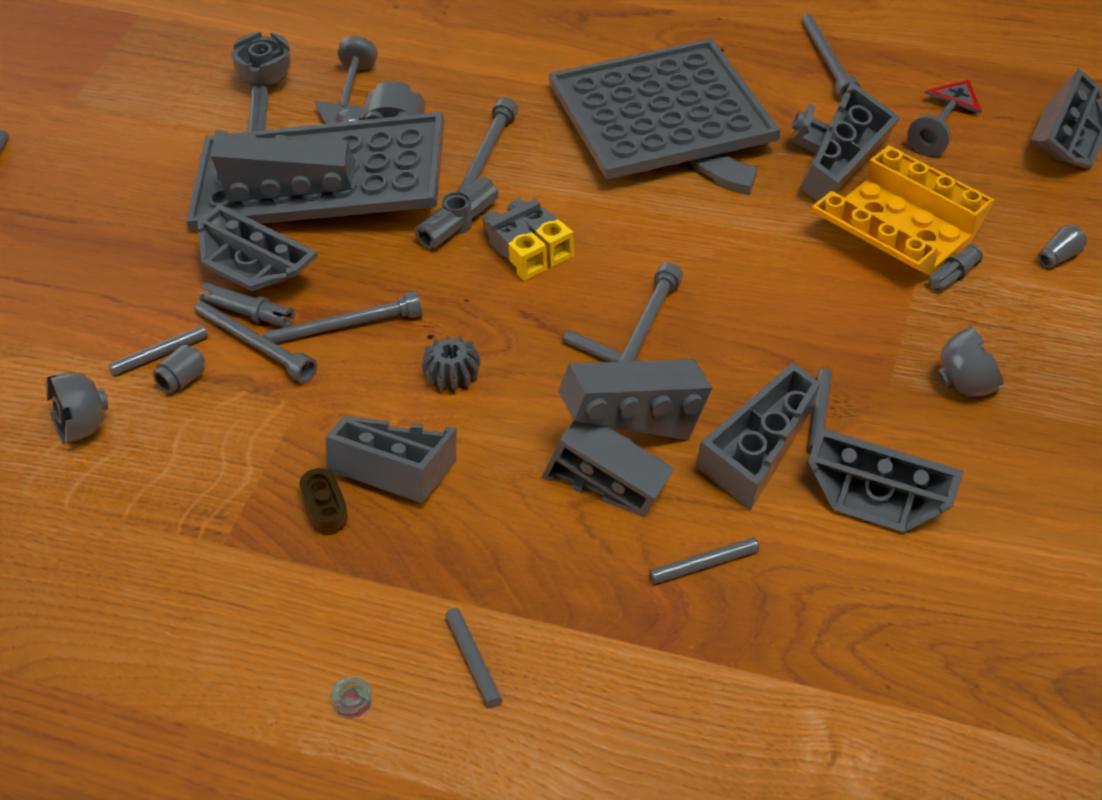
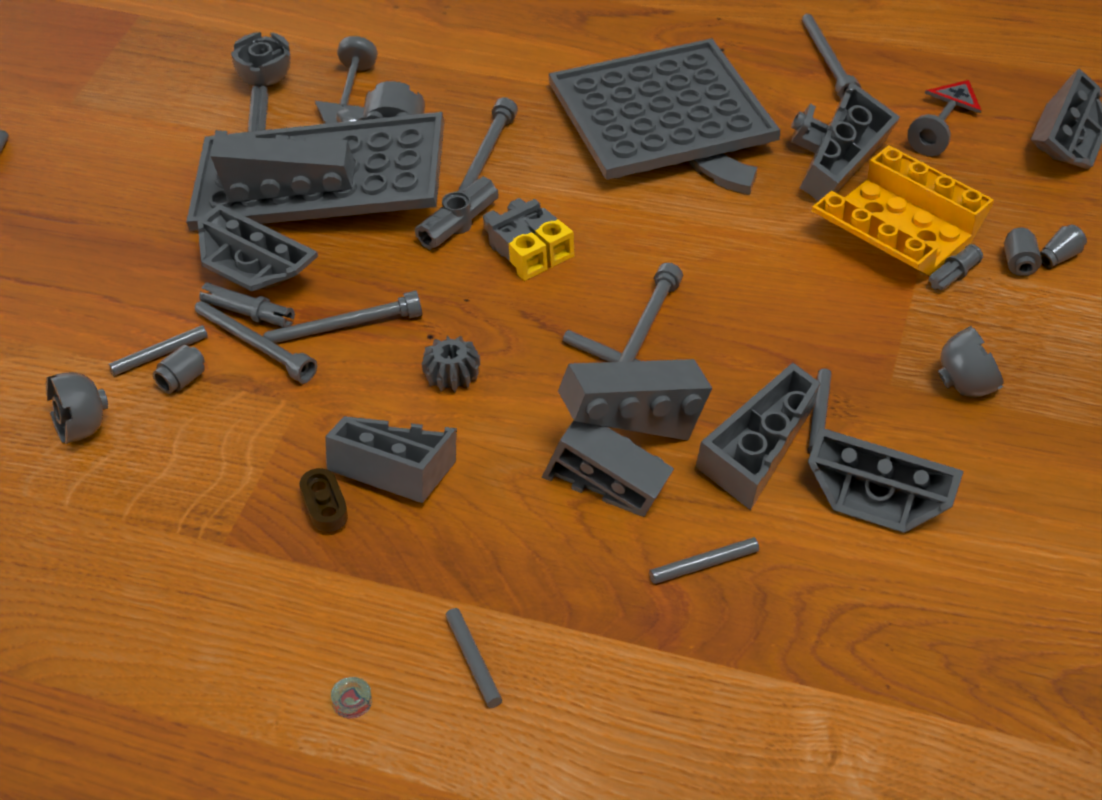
none -> dark grey brick [1004,228,1042,276]

